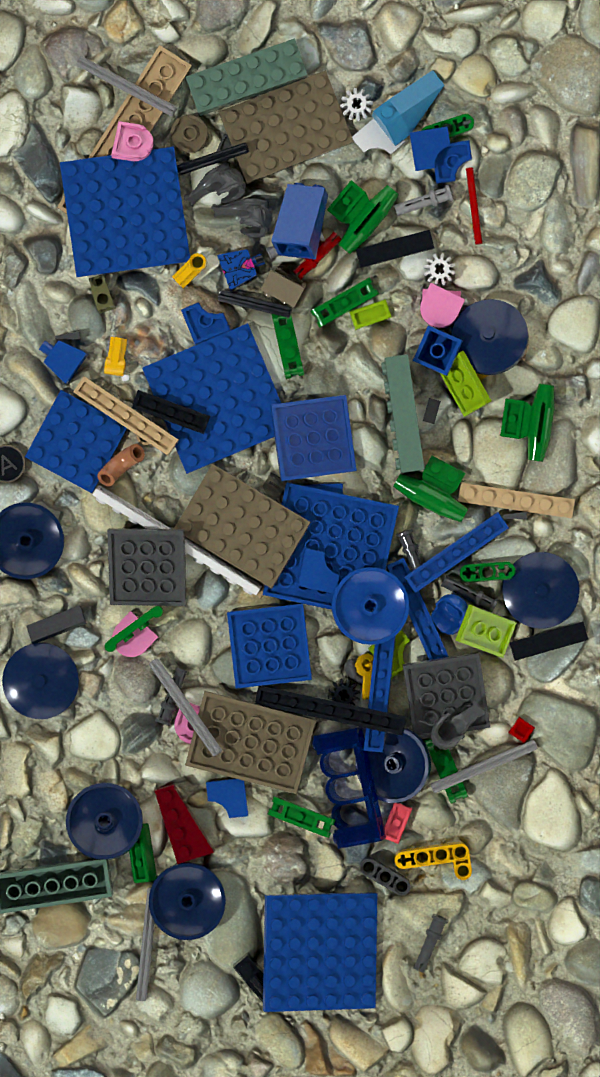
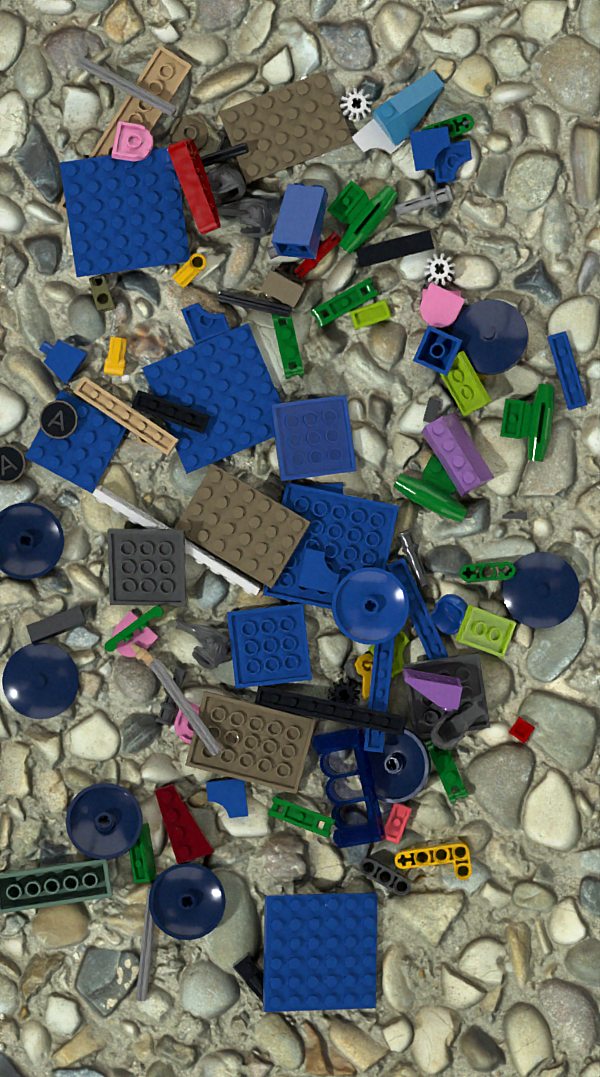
dark grey piece [55,332,81,340] -> none
nougat cylinder [97,444,145,486] -> none
sand green brick [186,38,308,117] -> none
blue torso [217,249,265,291] -> none
sand green brick [381,354,425,473] -> none
blue plate [404,512,509,593] -> none
dark grey pin [413,914,449,973] -> none
light grey axle [431,740,538,793] -> none
dark grey pin [441,575,498,613] -> none
tan plate [458,483,575,518] -> none
red bar [466,168,483,245] -> none
black tile [509,621,589,661] -> none
none -> black tile [39,400,78,439]
none -> tan piece [130,643,154,667]
none -> red beam [168,139,221,235]
none -> dark grey hair [175,618,230,670]
none -> medium lavender slope [402,668,463,711]
none -> medium lavender slope [422,413,494,497]
none -> blue tile [547,331,587,411]

